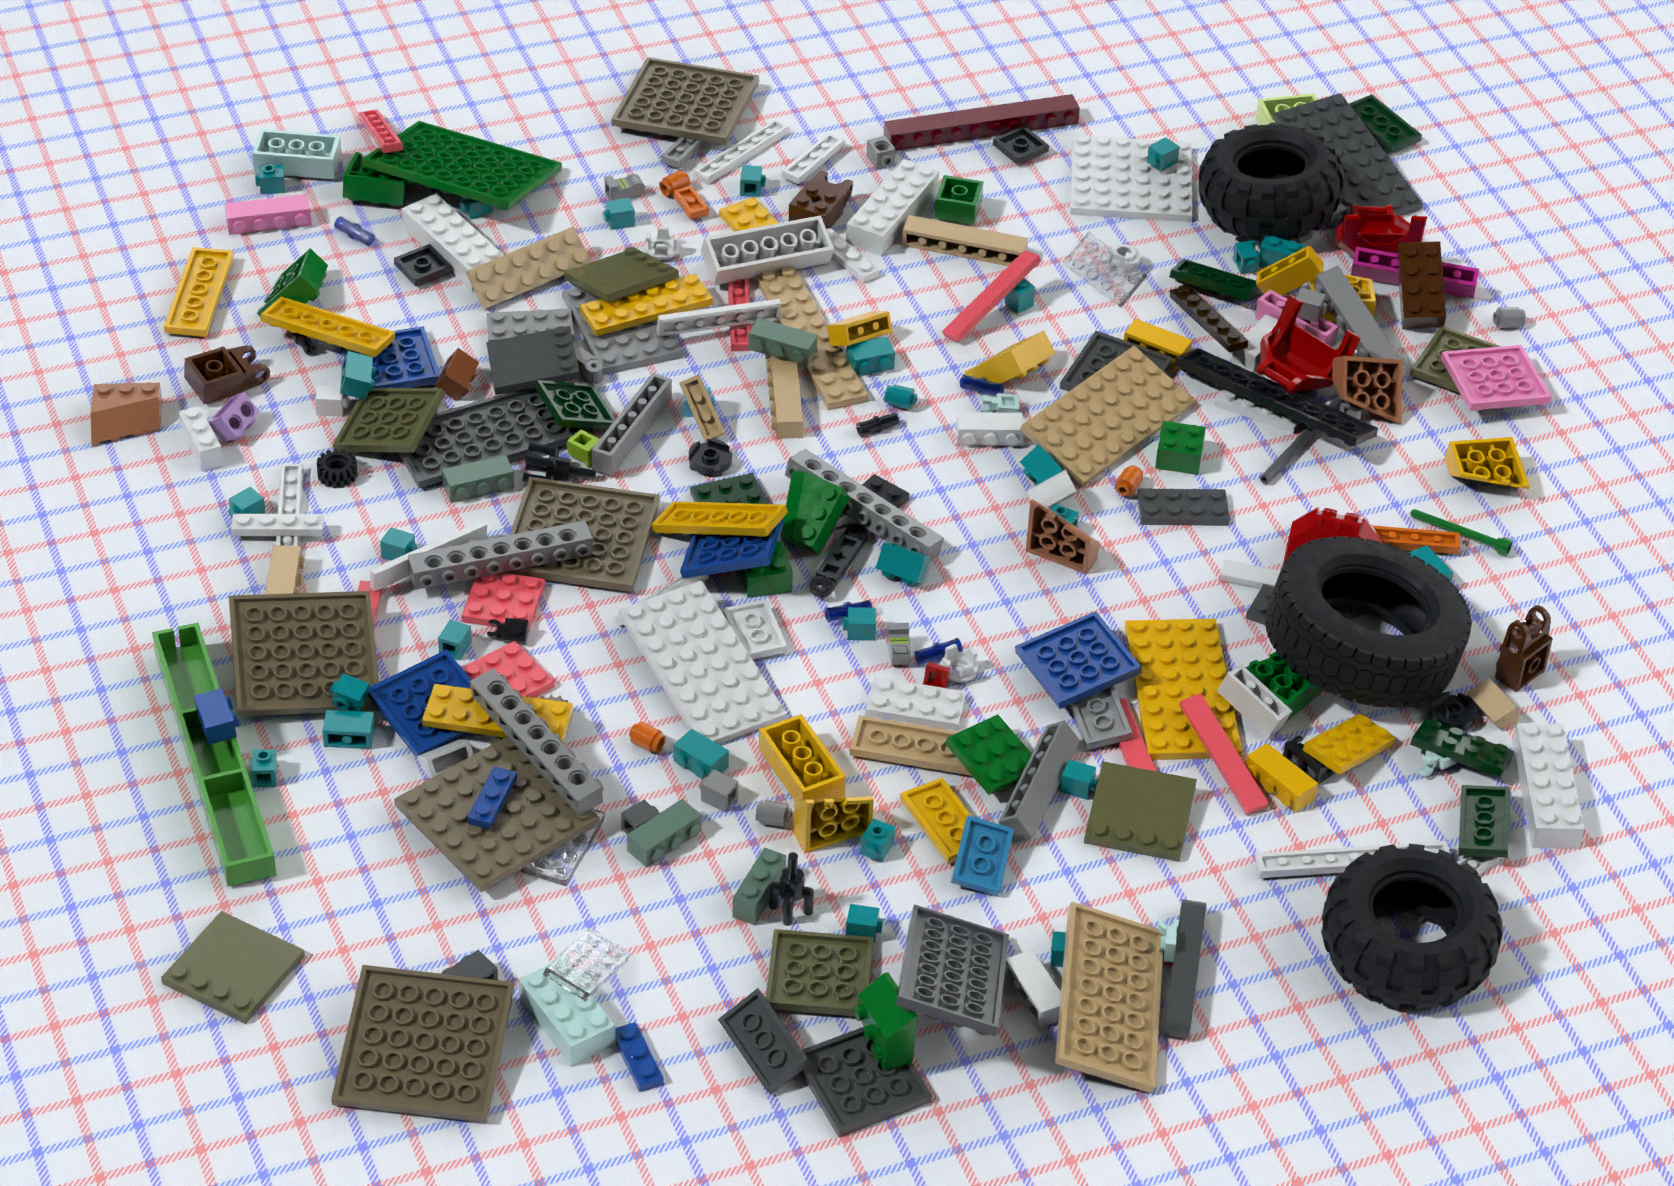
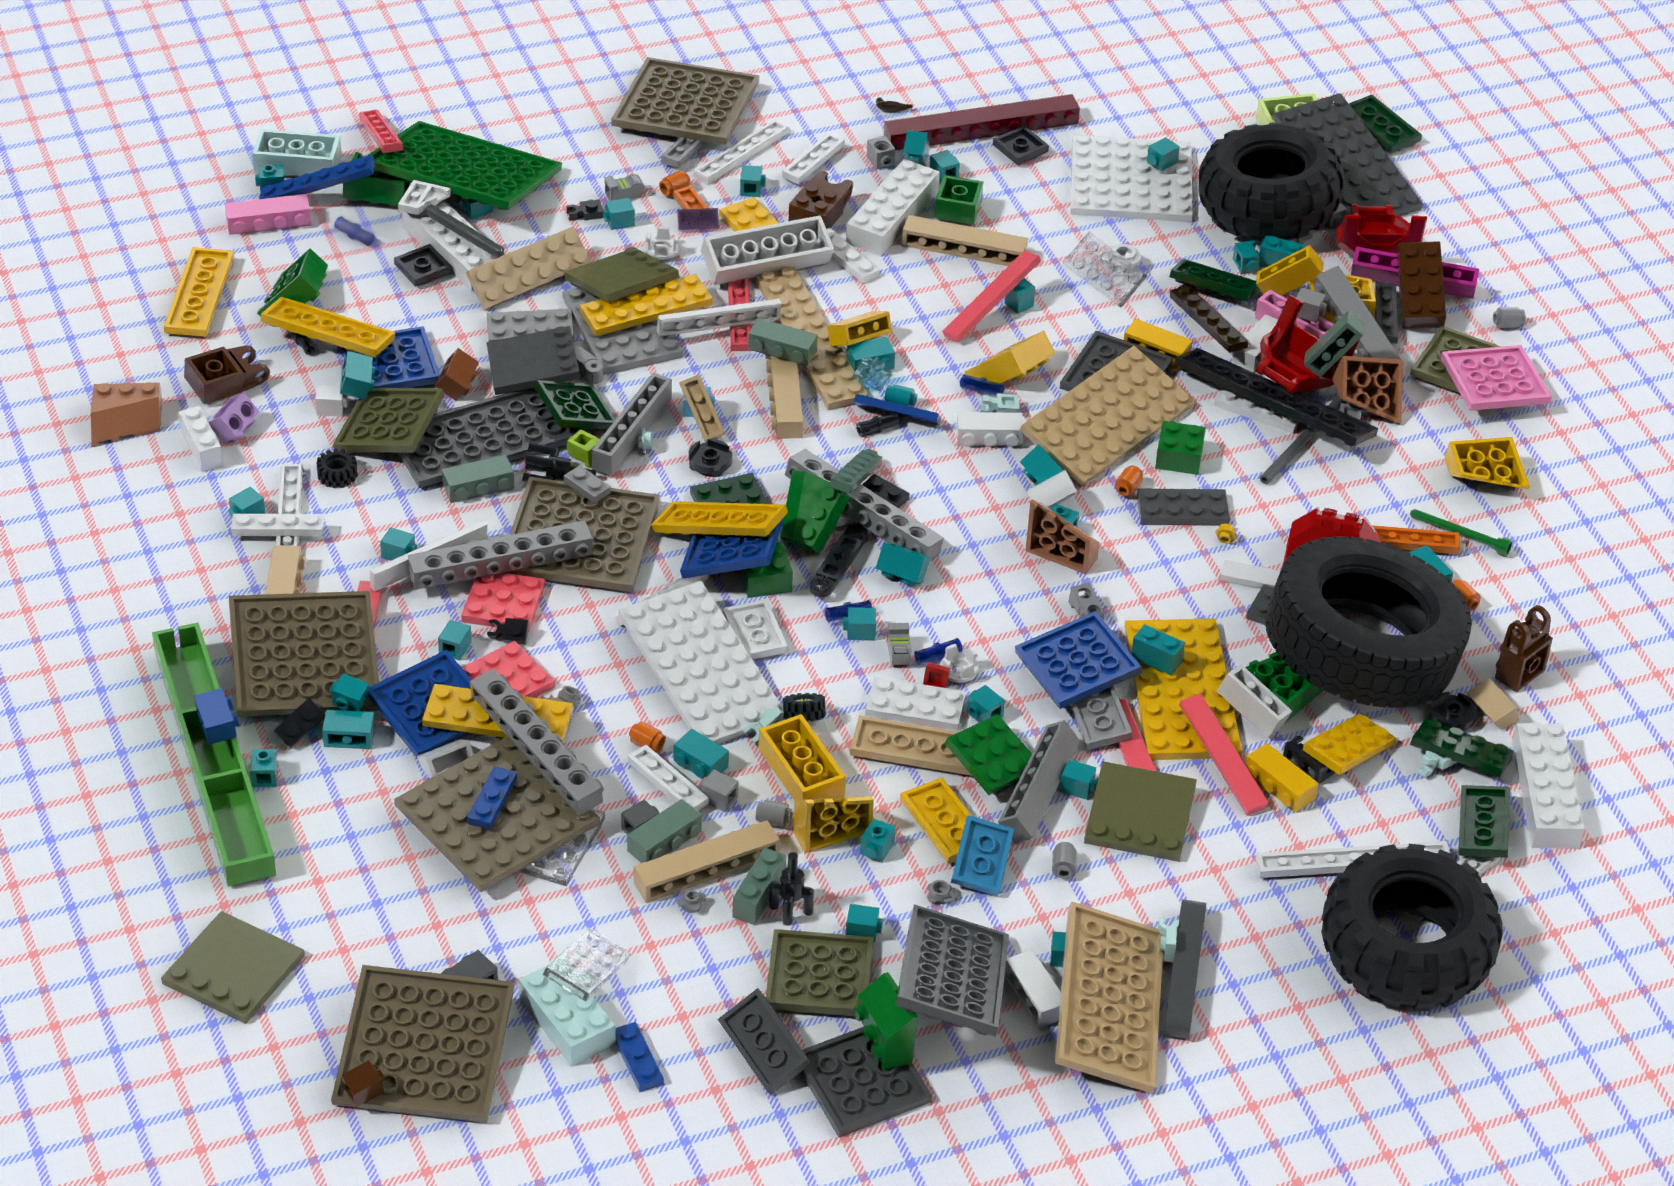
none -> blue plate [259,155,375,199]
none -> black plate [274,698,325,749]
none -> reddish brown brick [341,1060,385,1107]
none -> white wing [398,180,451,215]
none -> dark grey axle [425,204,504,258]
none -> light grey plate [558,686,581,706]
none -> light grey plate [564,465,611,504]
none -> black plate [566,199,603,221]
none -> white plate [628,745,709,811]
none -> tan brick [634,820,780,903]
none -> light aqua plate [638,428,653,454]
none -> clear purple tile [677,208,719,230]
none -> light grey plate [677,888,706,913]
none -> light aqua plate [742,706,783,746]
none -> black bush [783,693,826,722]
none -> sand green plate [829,449,883,494]
none -> clear light blue brick [854,357,892,391]
none -> blue tile [854,394,941,425]
none -> dark brown bar [875,97,913,112]
none -> teal brick [903,130,930,166]
none -> light grey plate [927,880,952,903]
none -> teal brick [930,149,960,183]
none -> teal brick [967,685,1005,722]
none -> light grey brick [1052,842,1077,879]
none -> light grey leg [1068,582,1104,620]
none -> teal brick [1131,624,1185,676]
none -> yellow plate [1215,524,1237,544]
none -> sand green brick [1304,311,1365,377]
none -> dark grey plate [1374,283,1398,344]
none -> orange brick [1452,579,1481,611]

